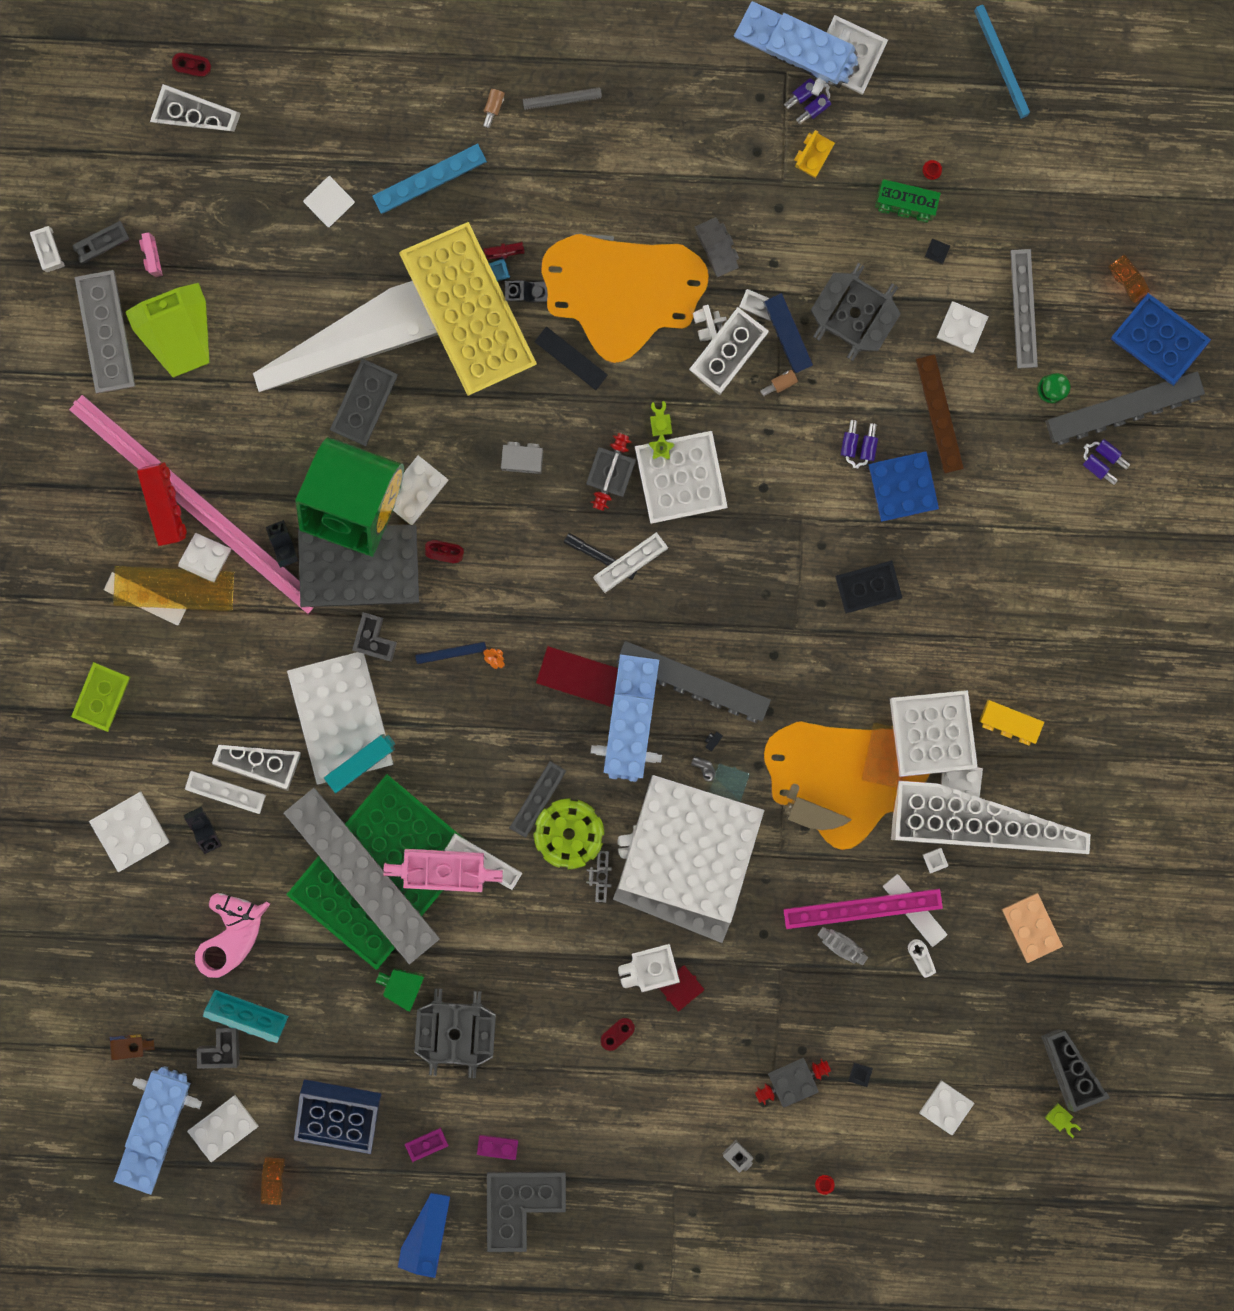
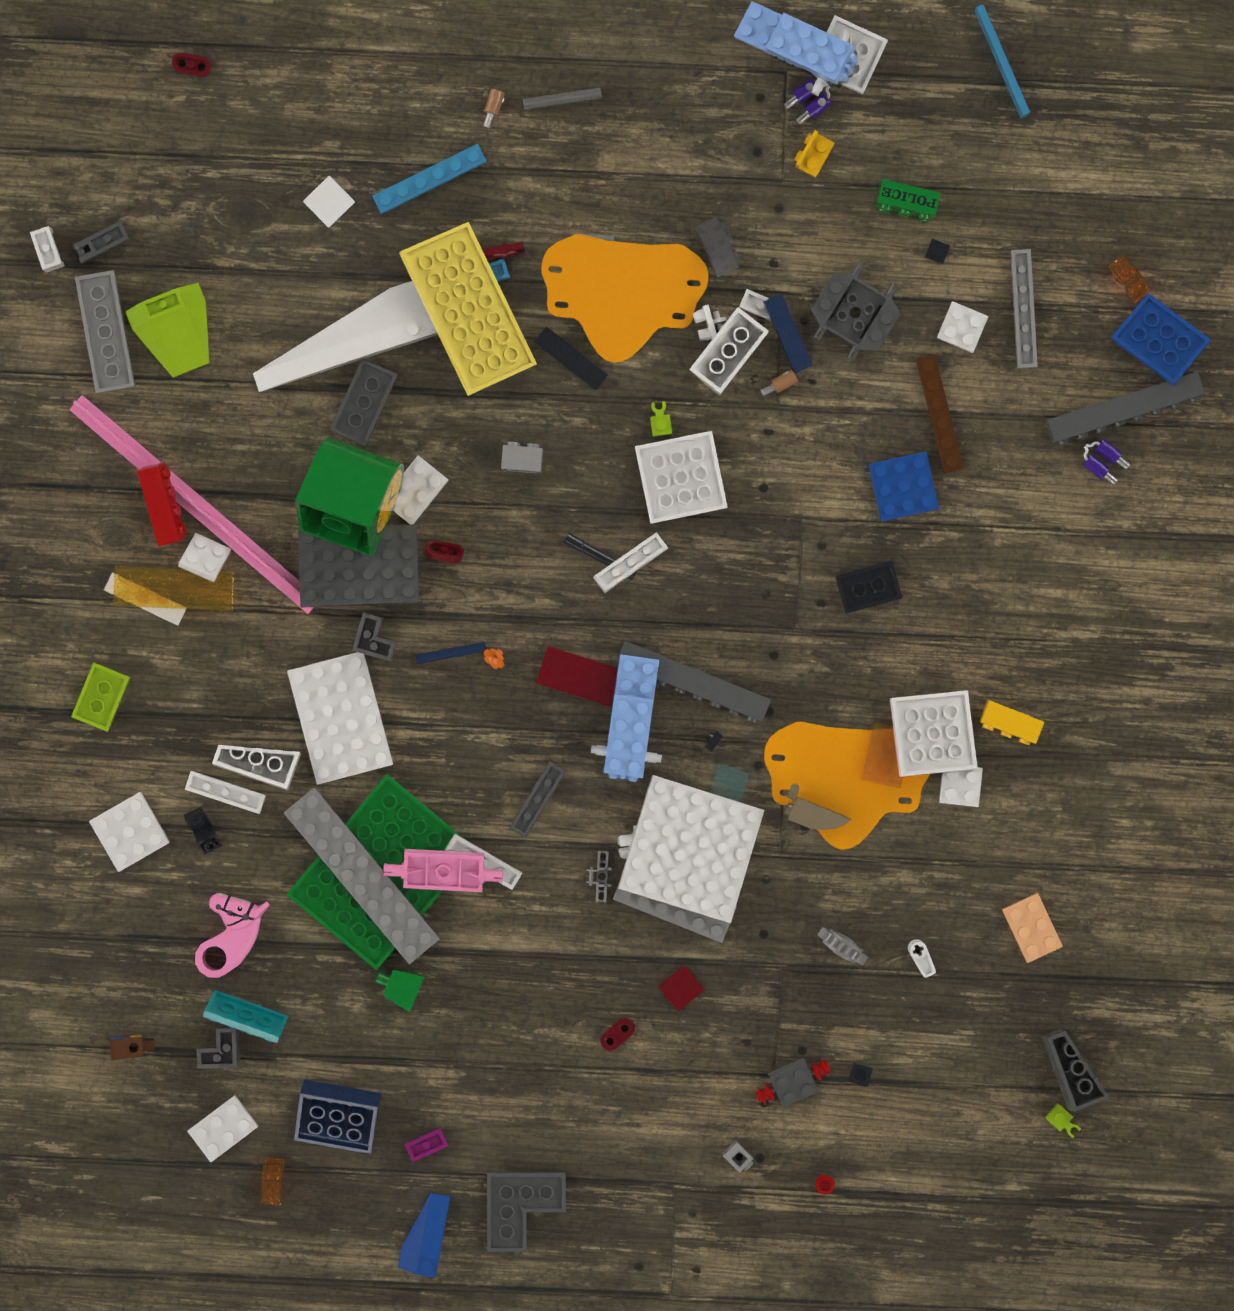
light blue piece [114,1066,202,1195] -> none
bright pink plate [139,233,163,277] -> none
white wedge [150,84,241,132] -> none
black slope [266,520,299,568] -> none
teal brick [324,734,395,794] -> none
dark grey piece [414,988,496,1078] -> none
magenta plate [477,1135,519,1160] -> none
black slope [505,280,548,303] -> none
lime plate [533,798,604,869] -> none
dark grey plate [586,433,636,511] -> none
white plate [618,944,680,992] -> none
lime plate [649,435,674,459] -> none
flat silver arm [691,756,715,781] -> none
dark pink plate [784,888,943,929] -> none
dark purple piece [840,420,878,469] -> none
white tile [883,874,947,947] -> none
white wedge [891,781,1090,854] -> none
white plate [919,1080,974,1135] -> none
red plate [922,160,942,180] -> none
white plate [923,848,948,873] -> none
green helmet [1037,373,1071,404] -> none

